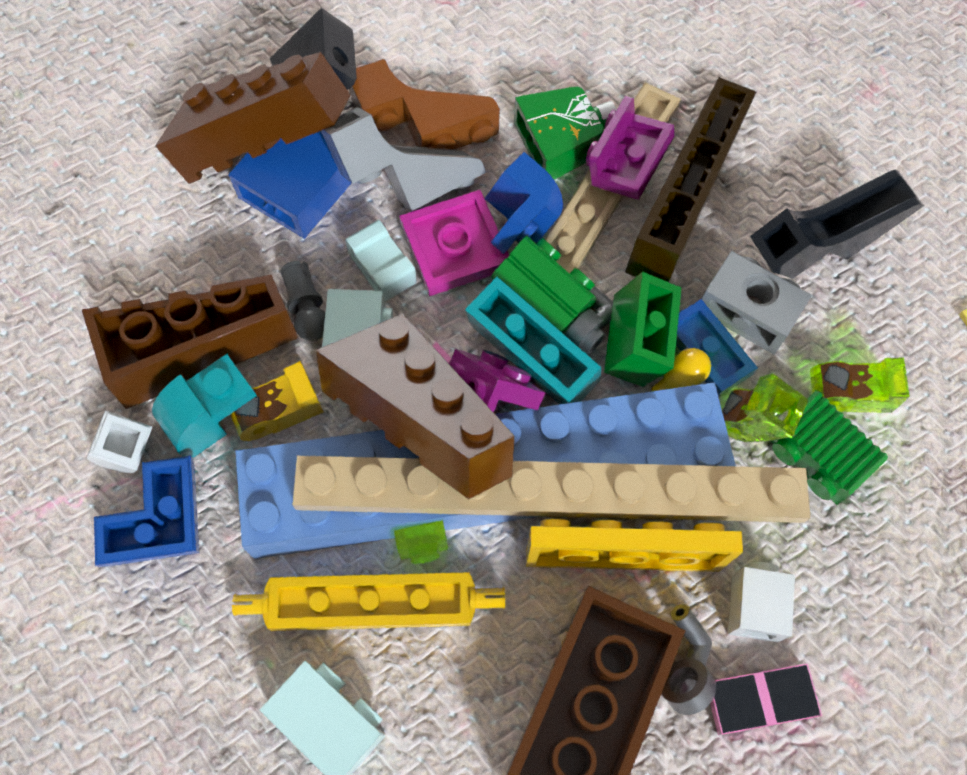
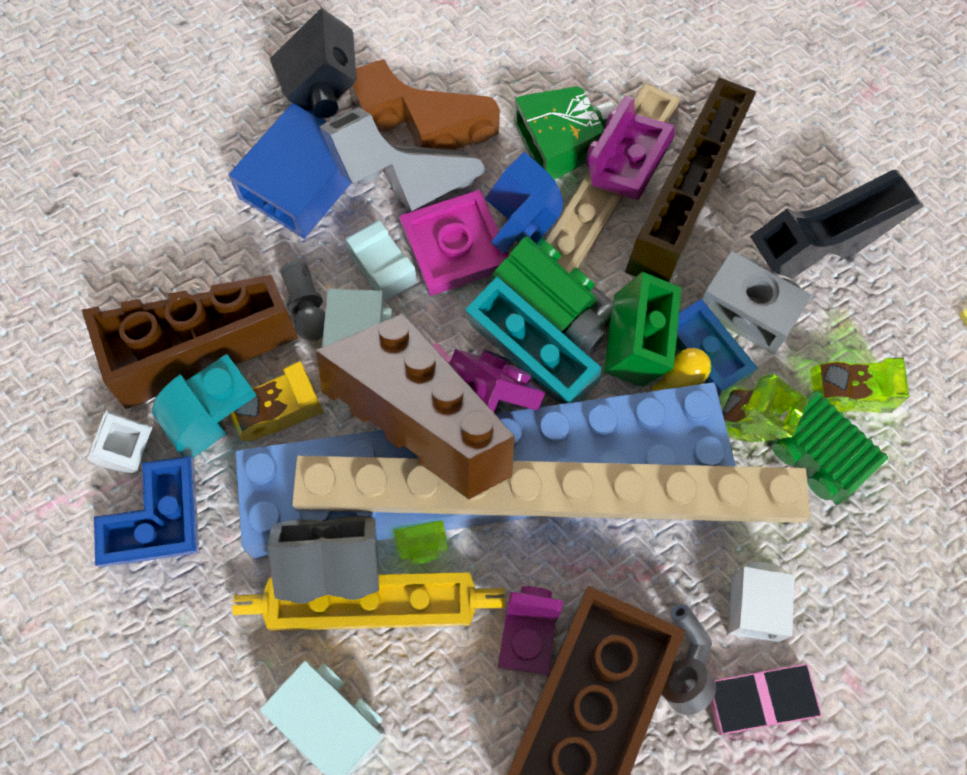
reddish brown wedge [155,52,351,184] -> none
yellow plate [526,519,743,572] -> none
none -> dark grey brick [268,516,380,604]
none -> magenta bracket [498,586,563,676]

